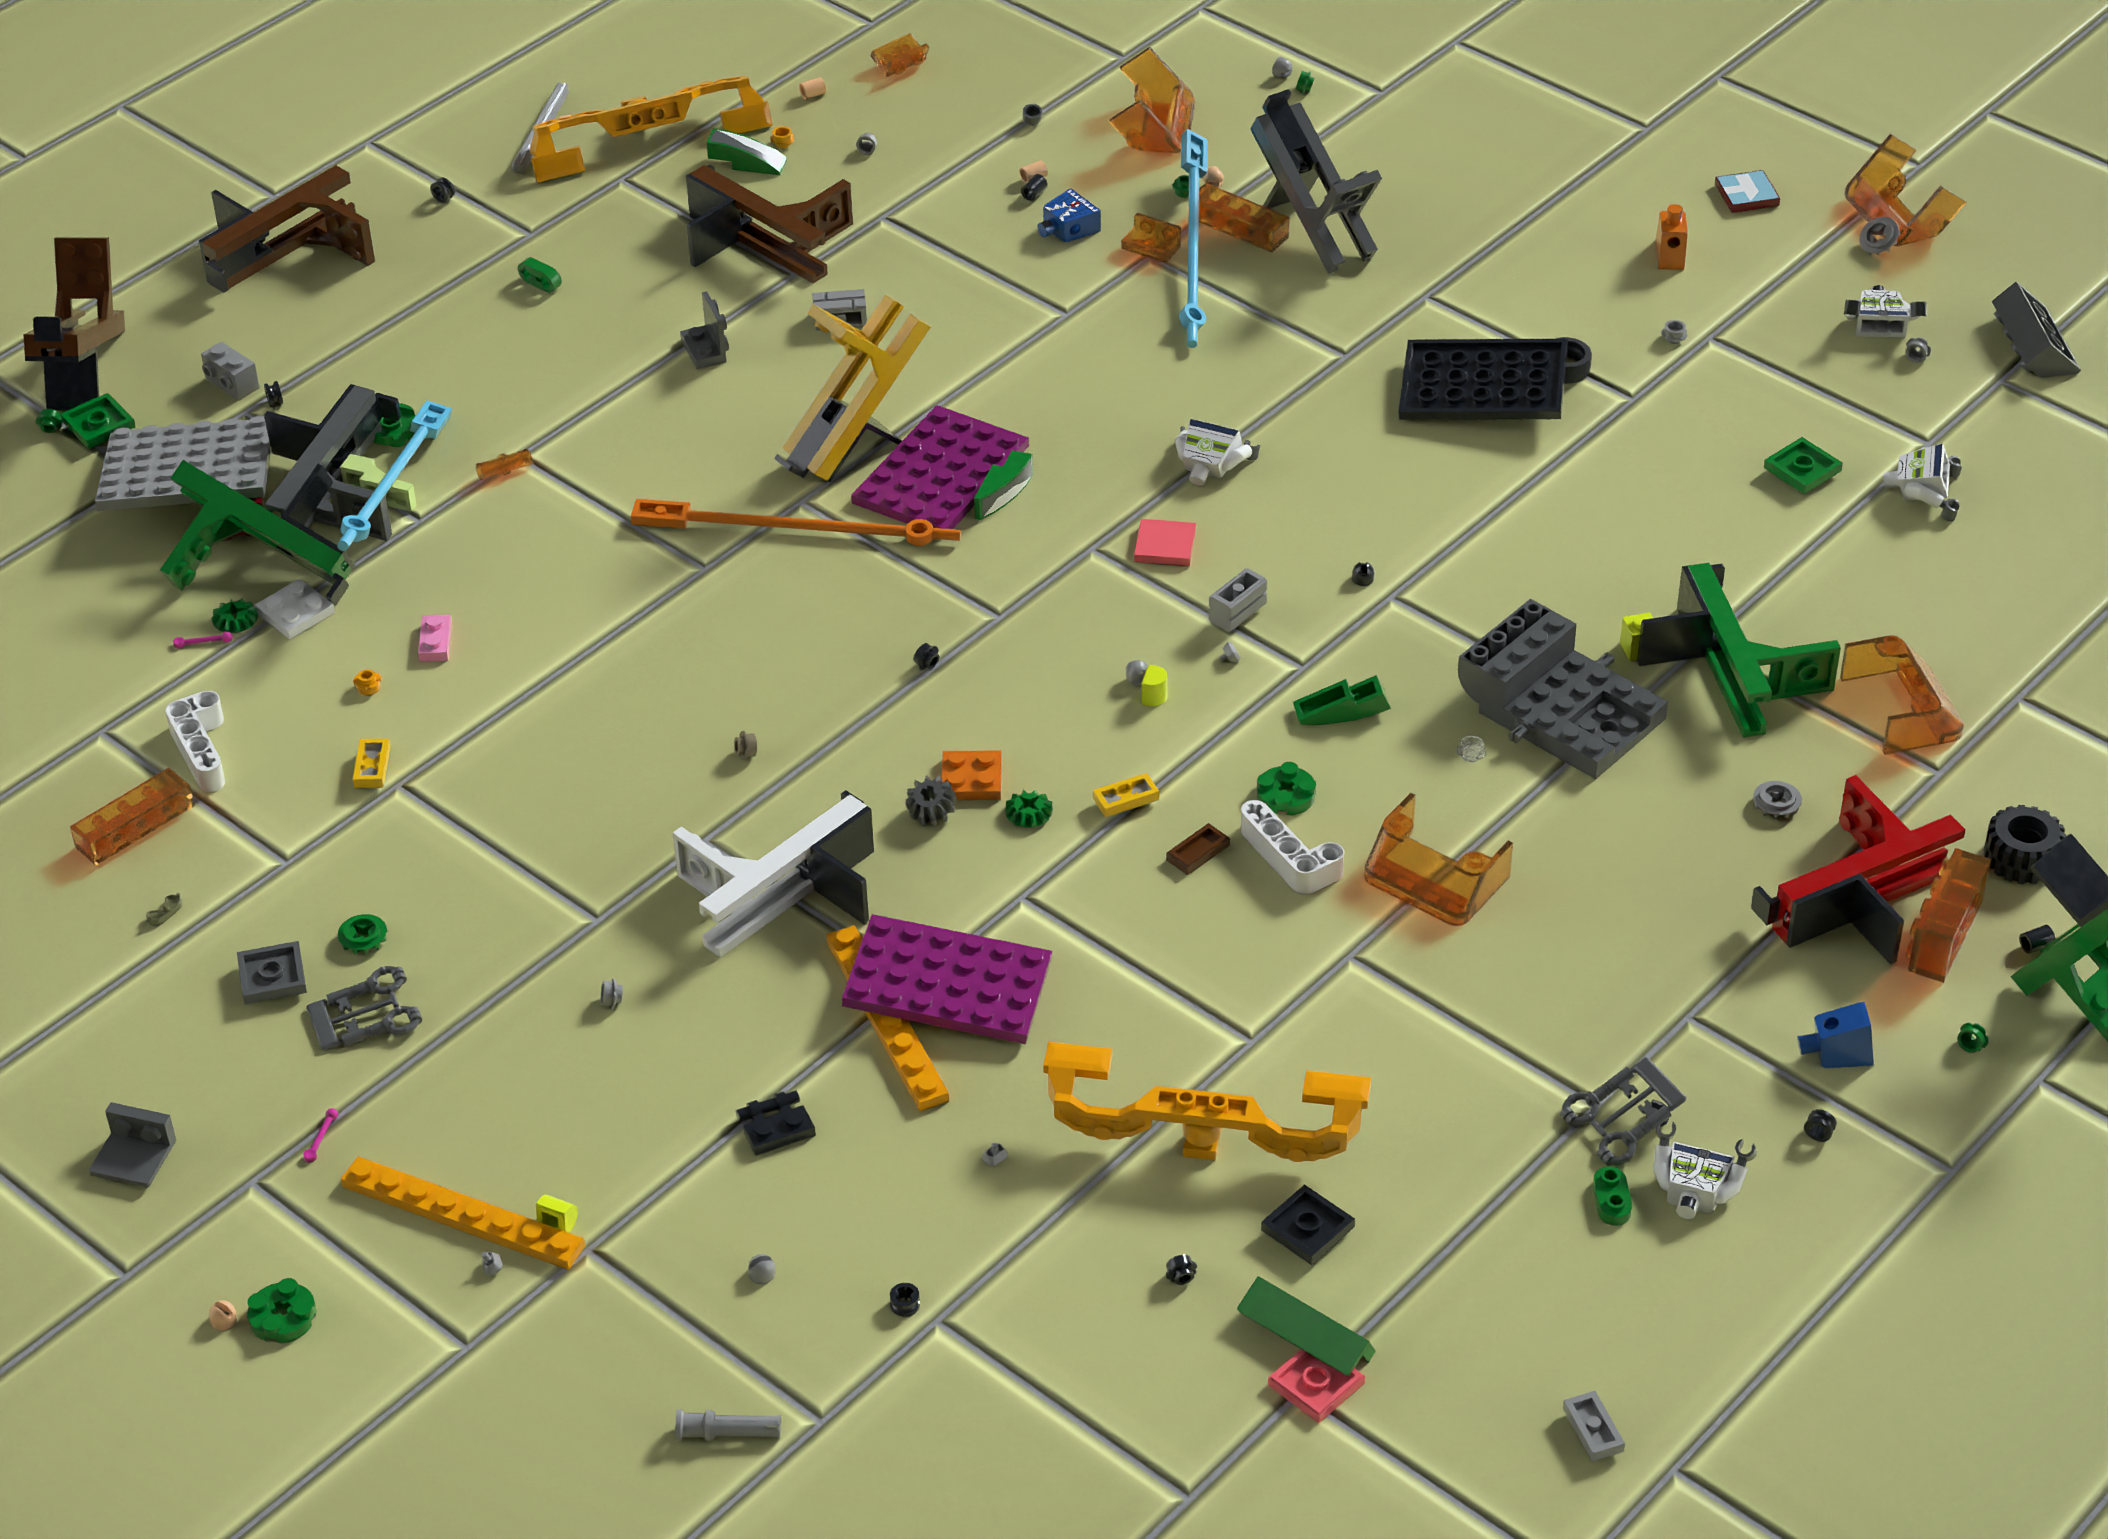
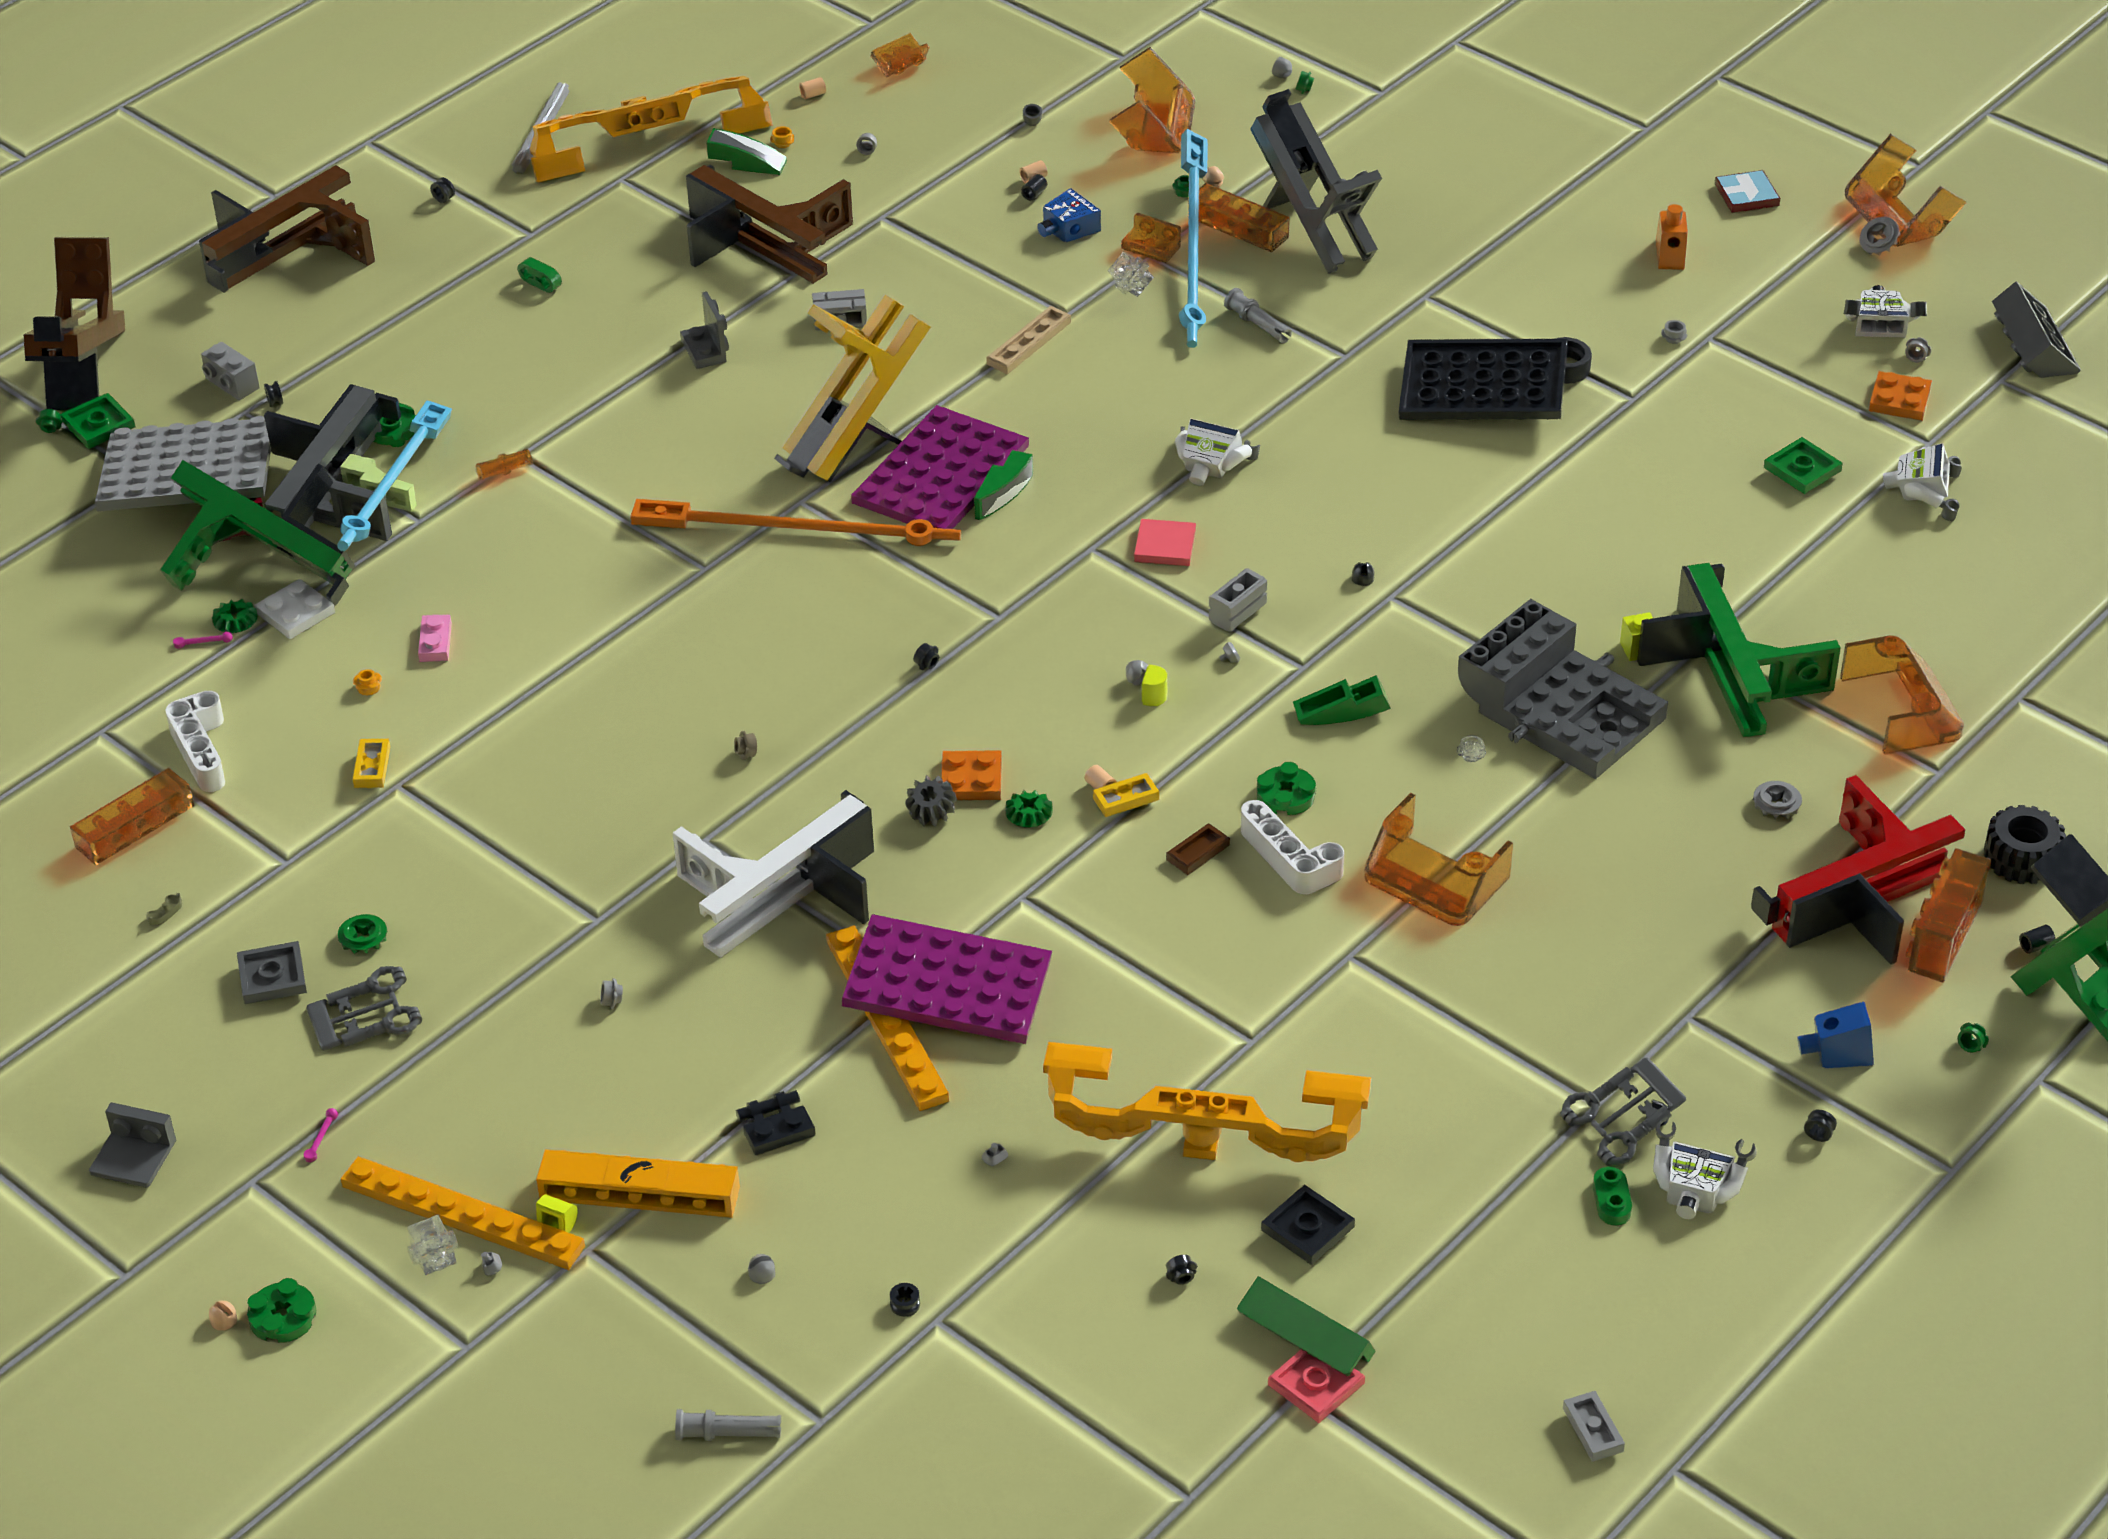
none -> clear brick [407,1215,459,1275]
none -> light orange brick [536,1149,740,1218]
none -> tan tile [986,306,1071,374]
none -> light nougat hinge [1084,765,1117,789]
none -> clear brick [1108,251,1154,297]
none -> light grey pin [1224,288,1292,343]
none -> orange plate [1869,371,1932,421]

